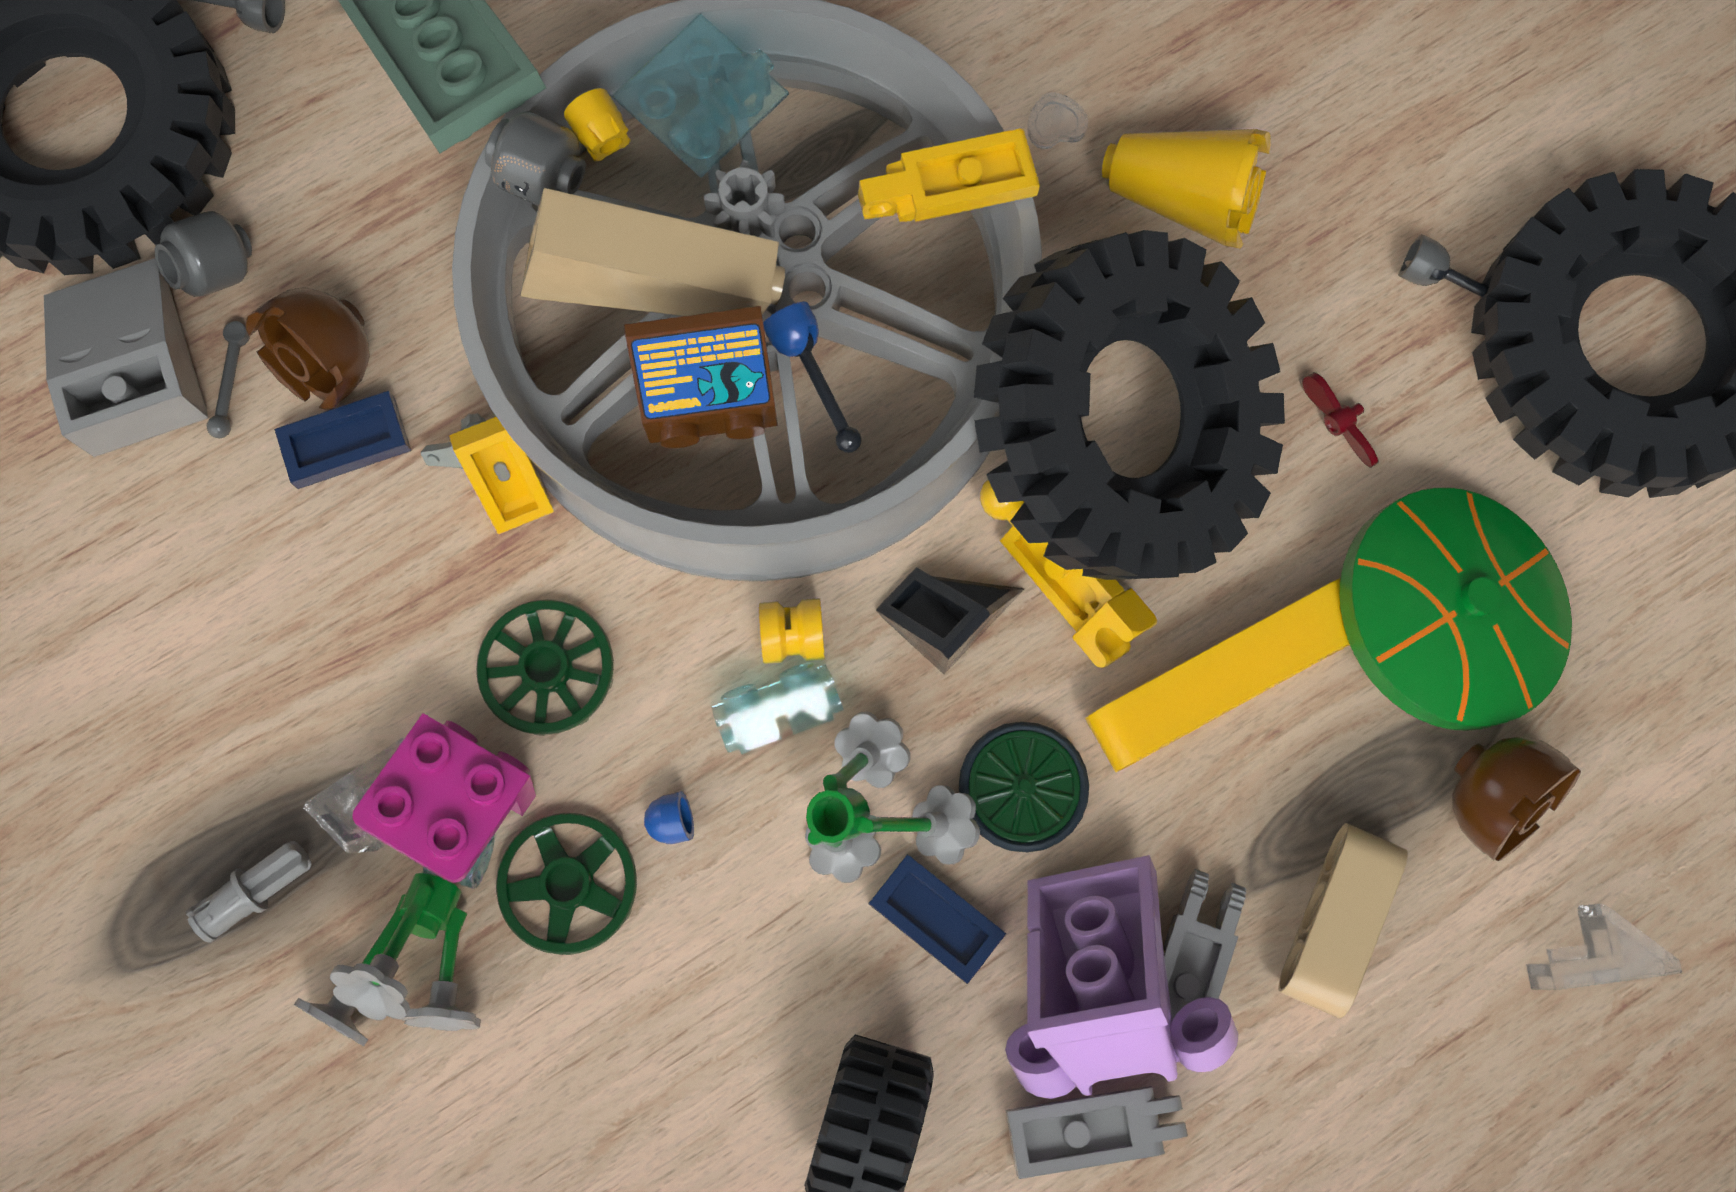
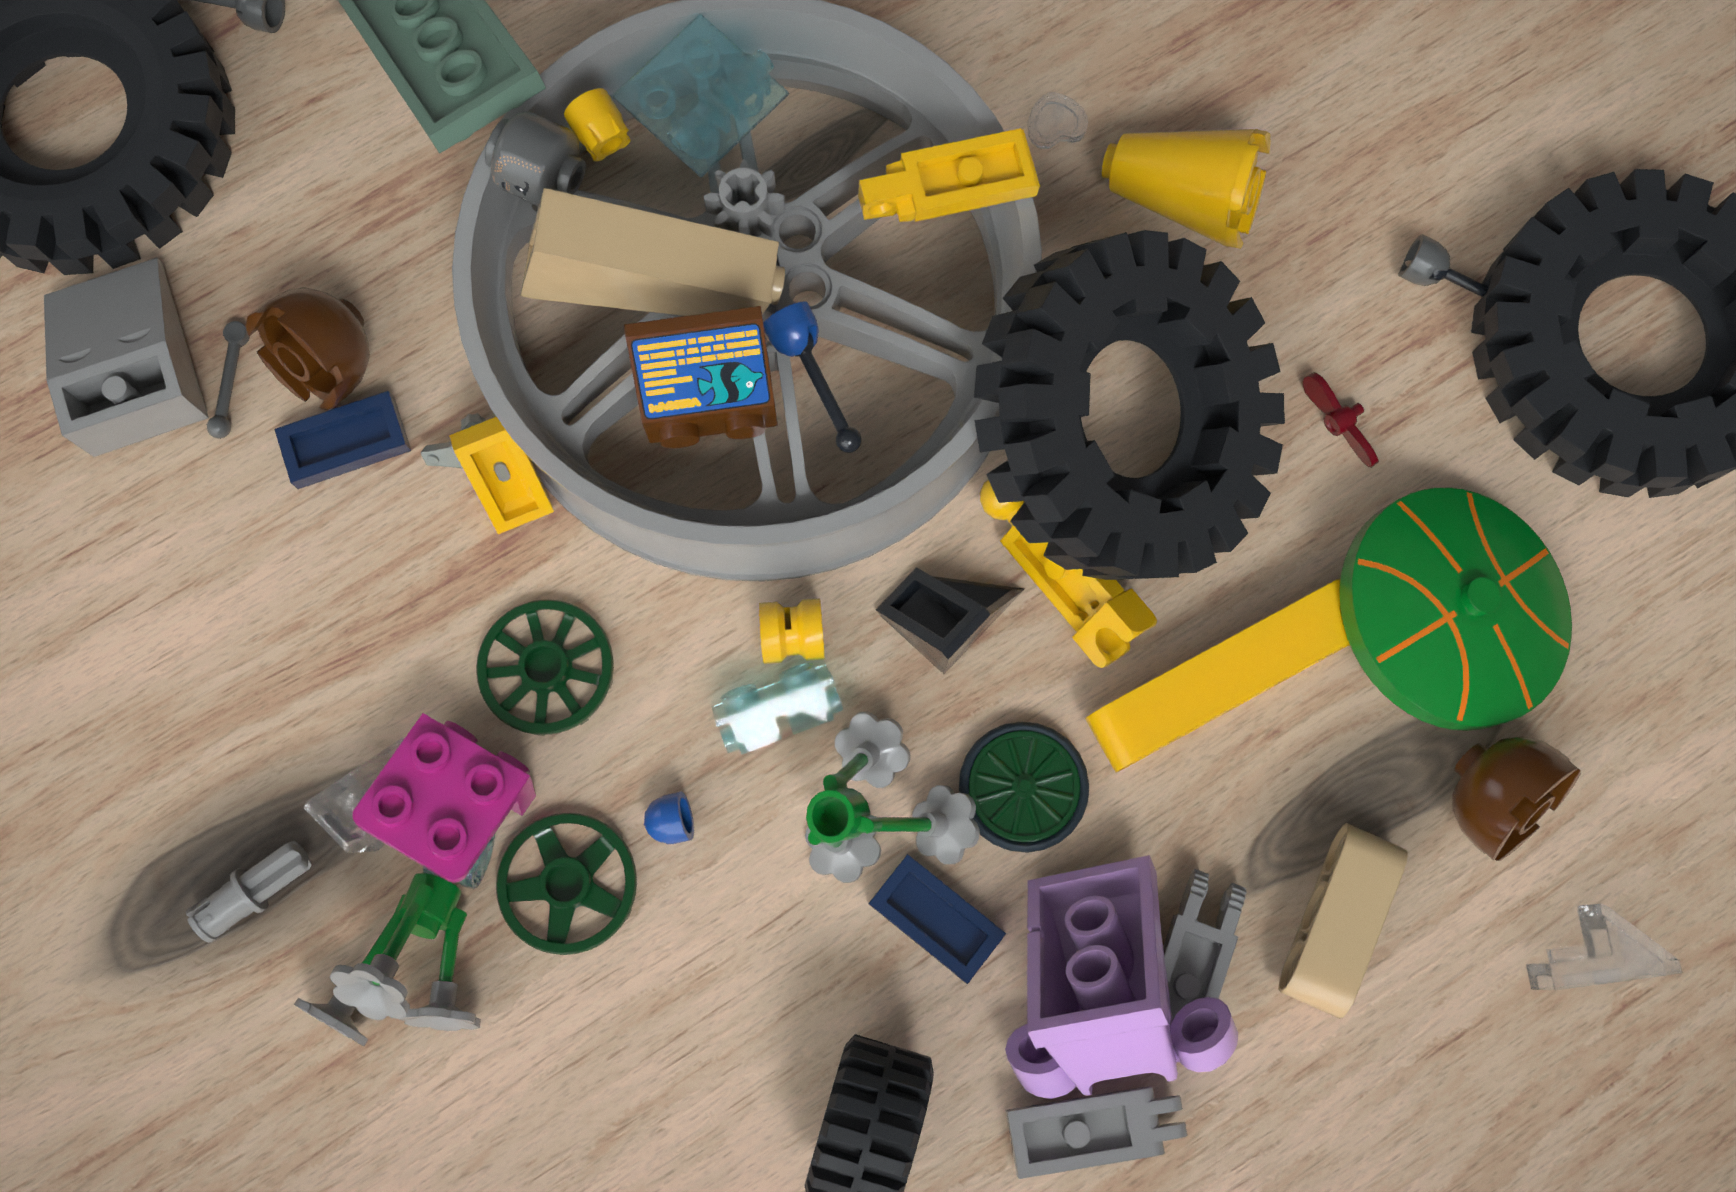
dark grey head [155,211,252,297] -> none

